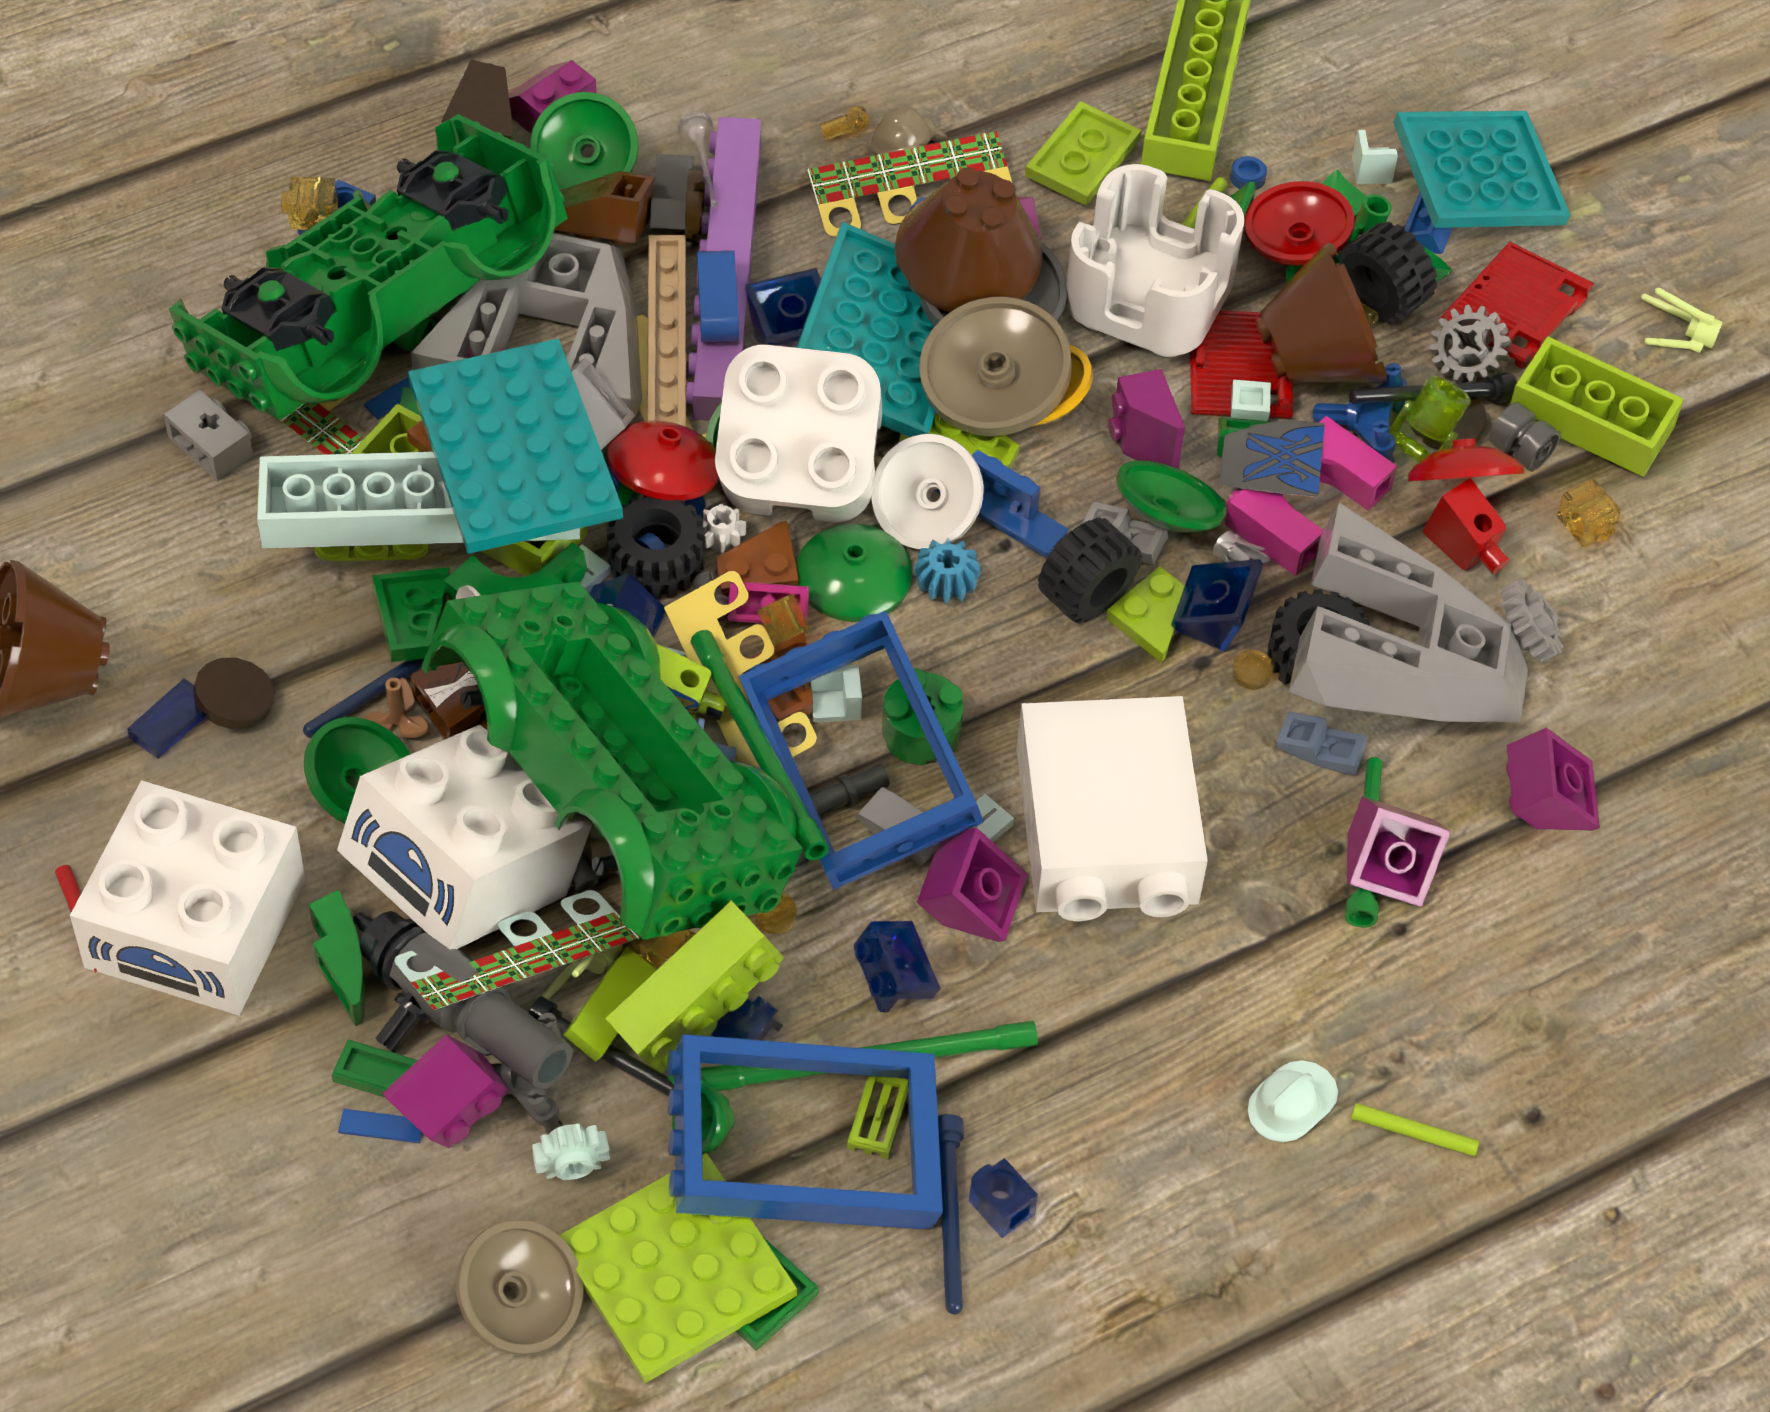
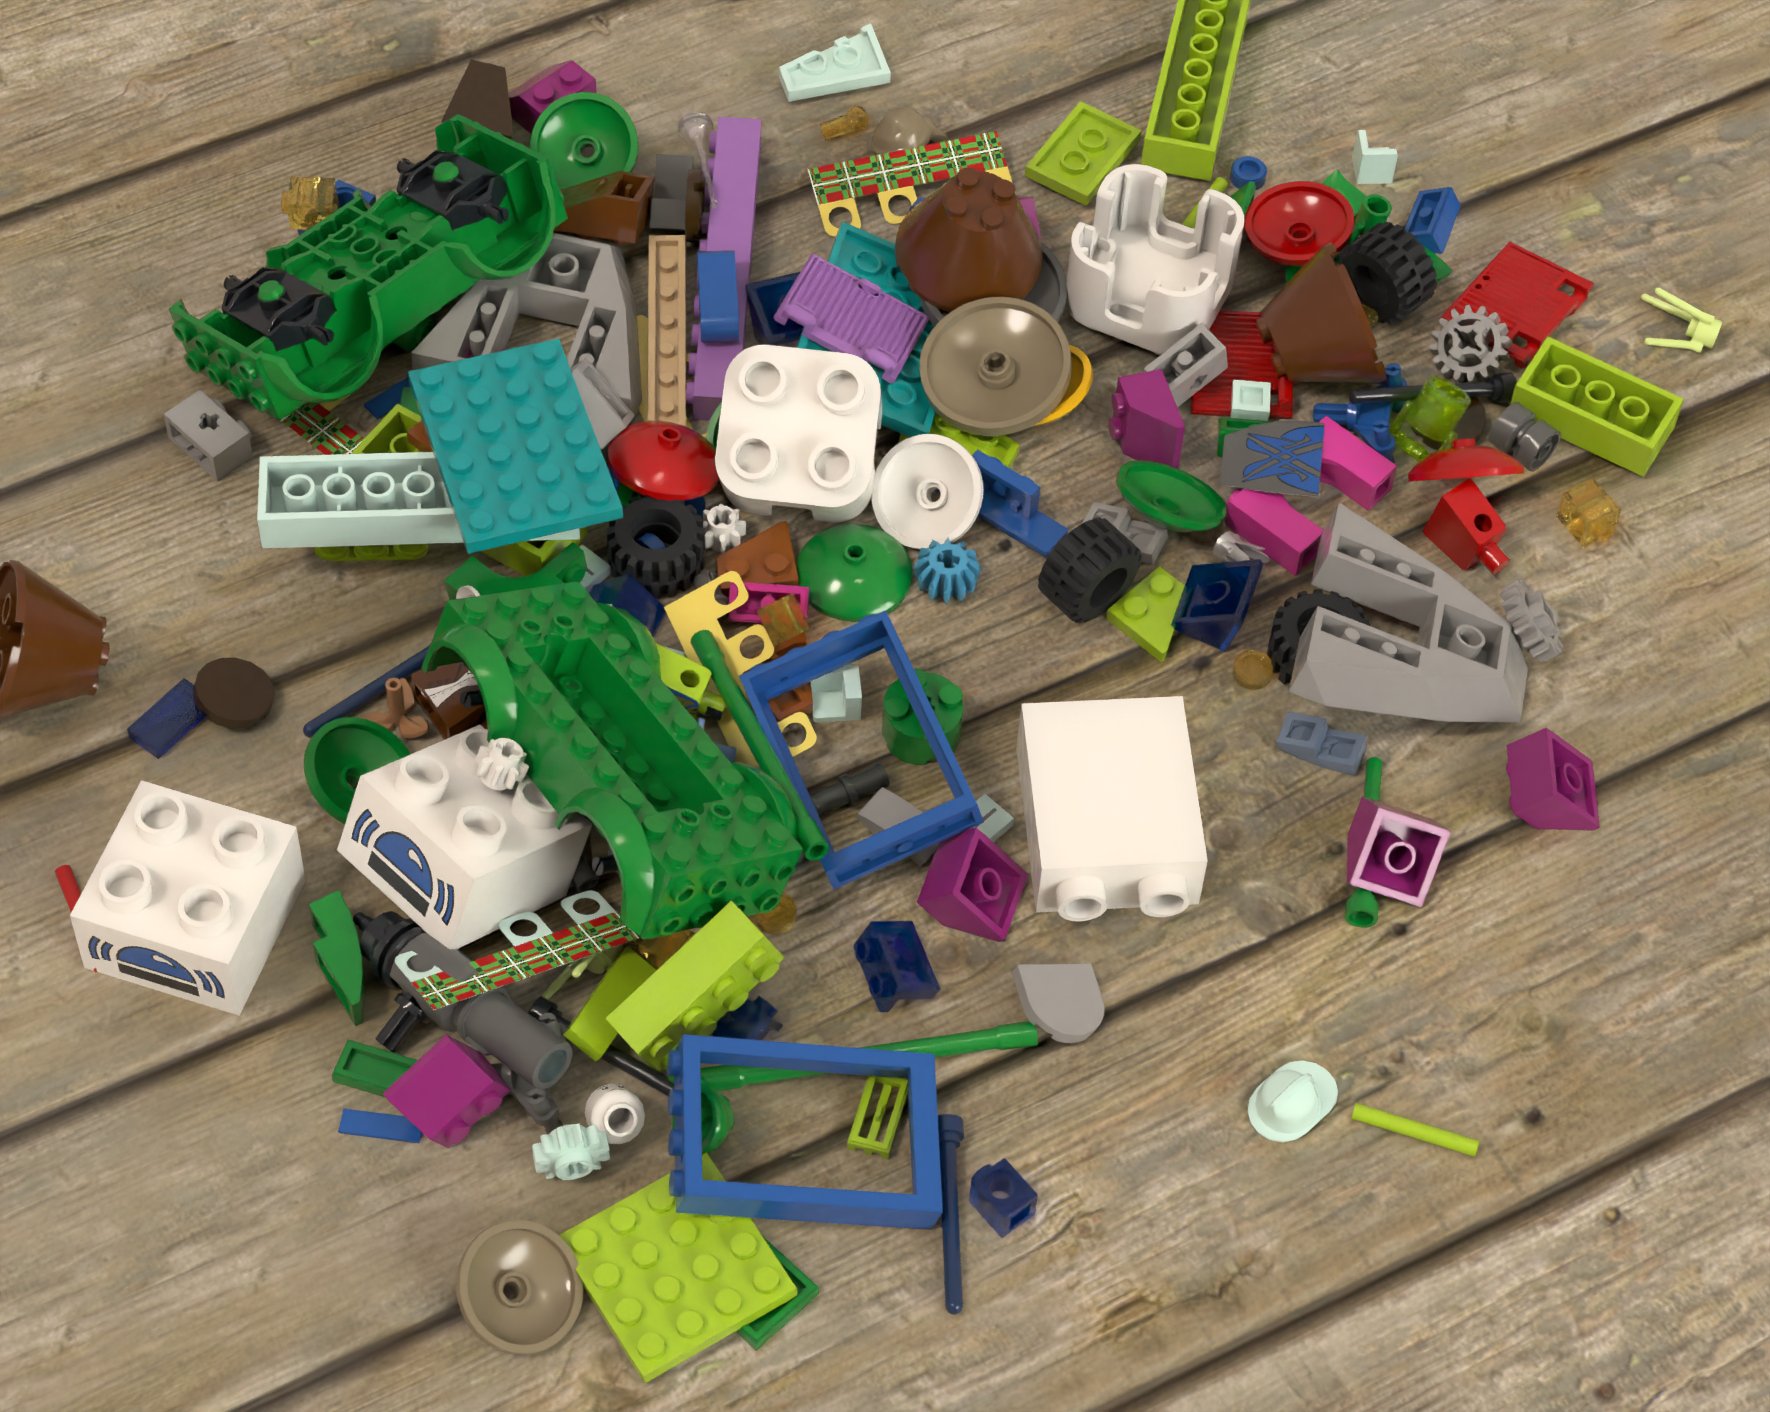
green wing [372,567,450,662] -> none
teal plate [1393,111,1571,228] -> none
none -> white gear [474,738,529,790]
none -> white head [585,1084,645,1144]
none -> medium lavender window [774,253,929,383]
none -> light aqua wing [779,23,891,102]
none -> light grey tile [1012,964,1104,1043]
none -> light grey brick [1144,323,1228,408]

